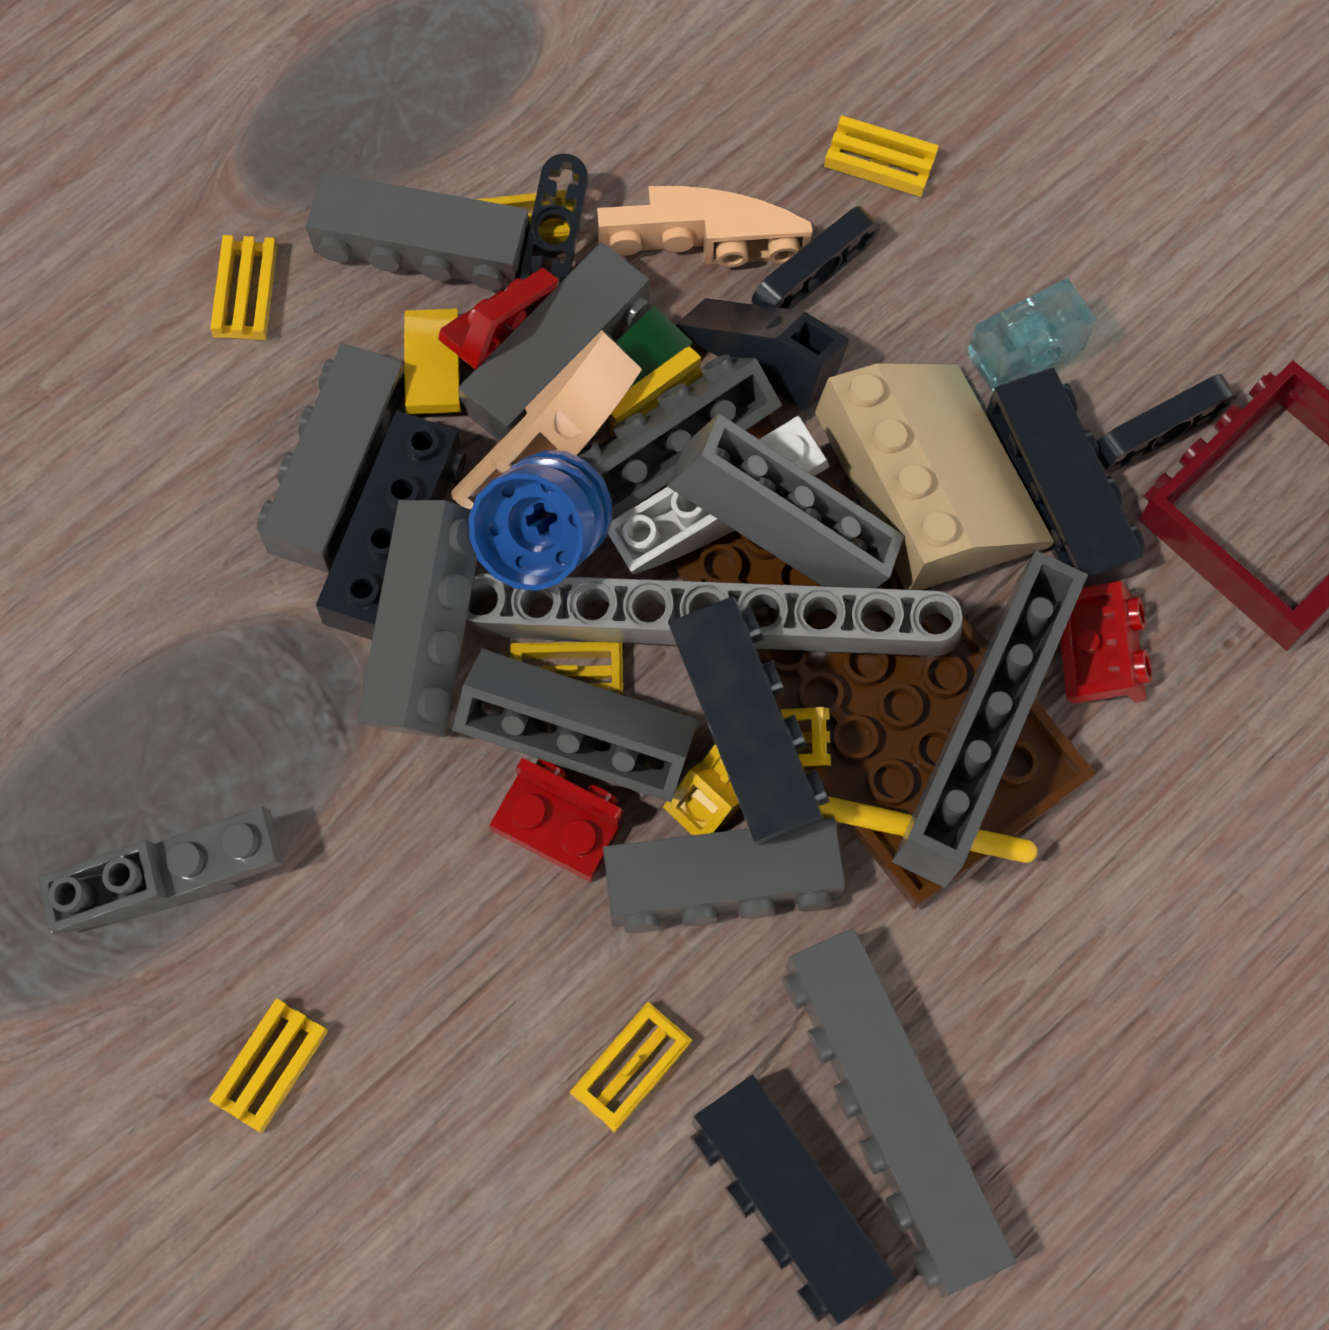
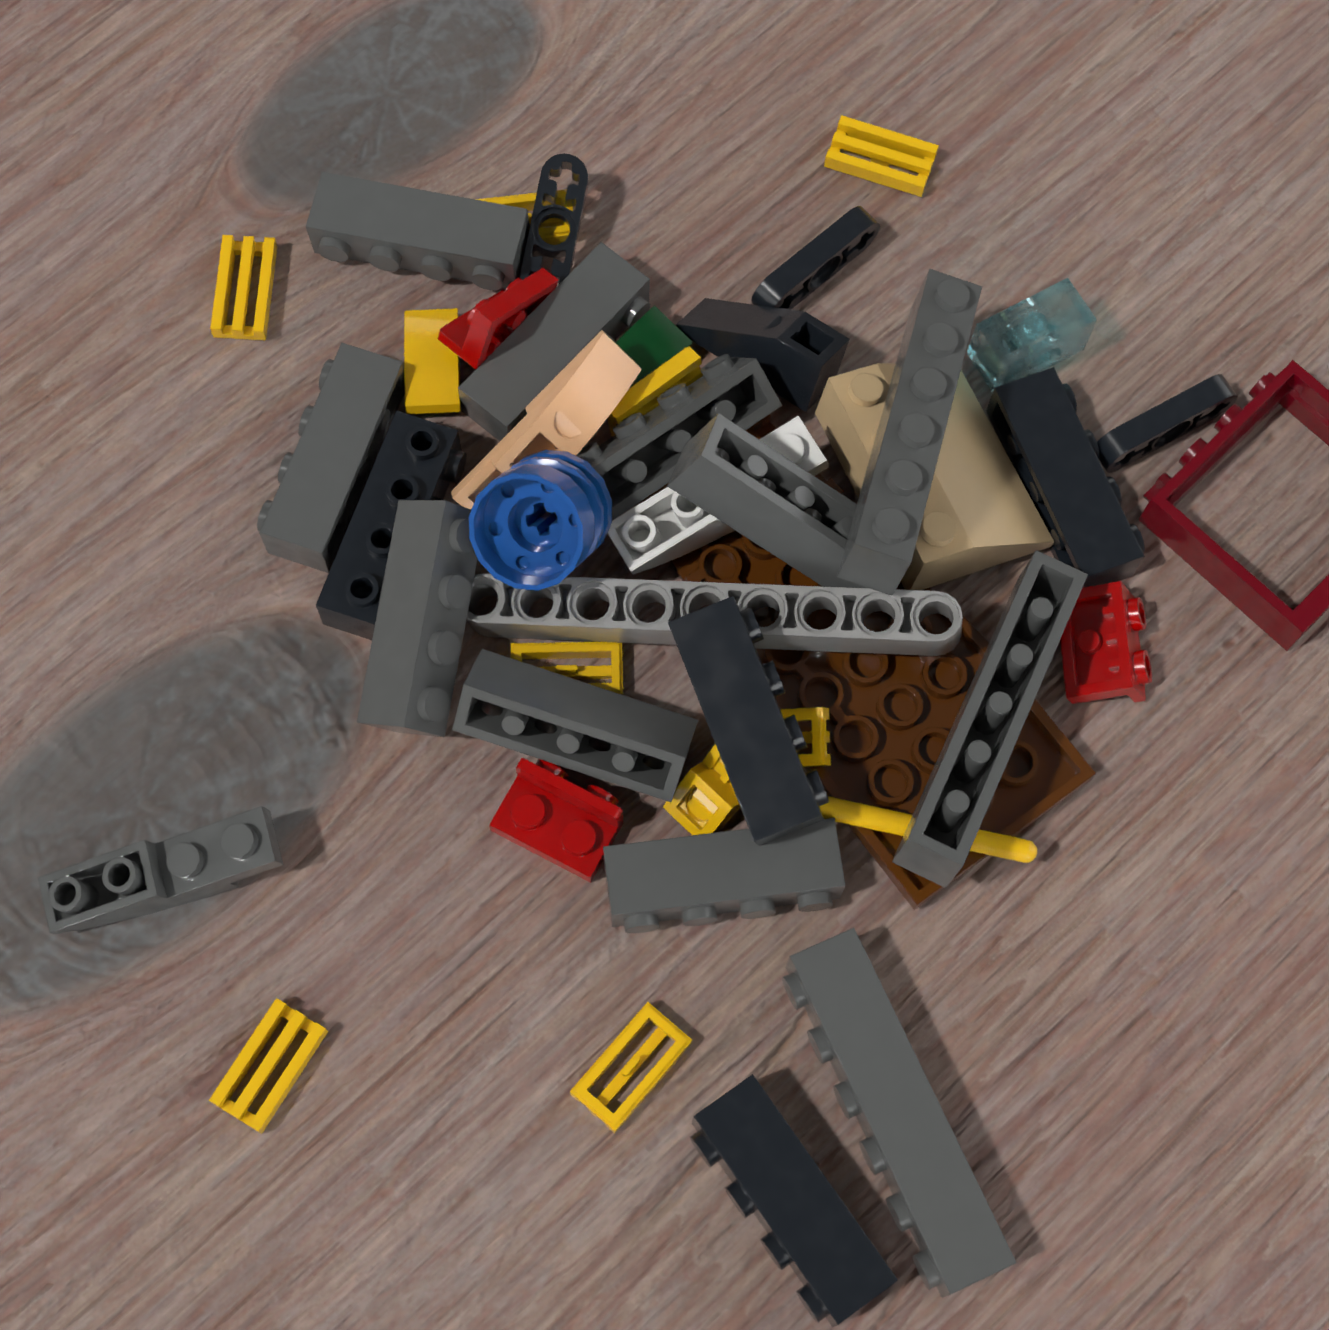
light nougat slope [597,186,812,268] -> none
none -> dark grey brick [837,269,982,596]

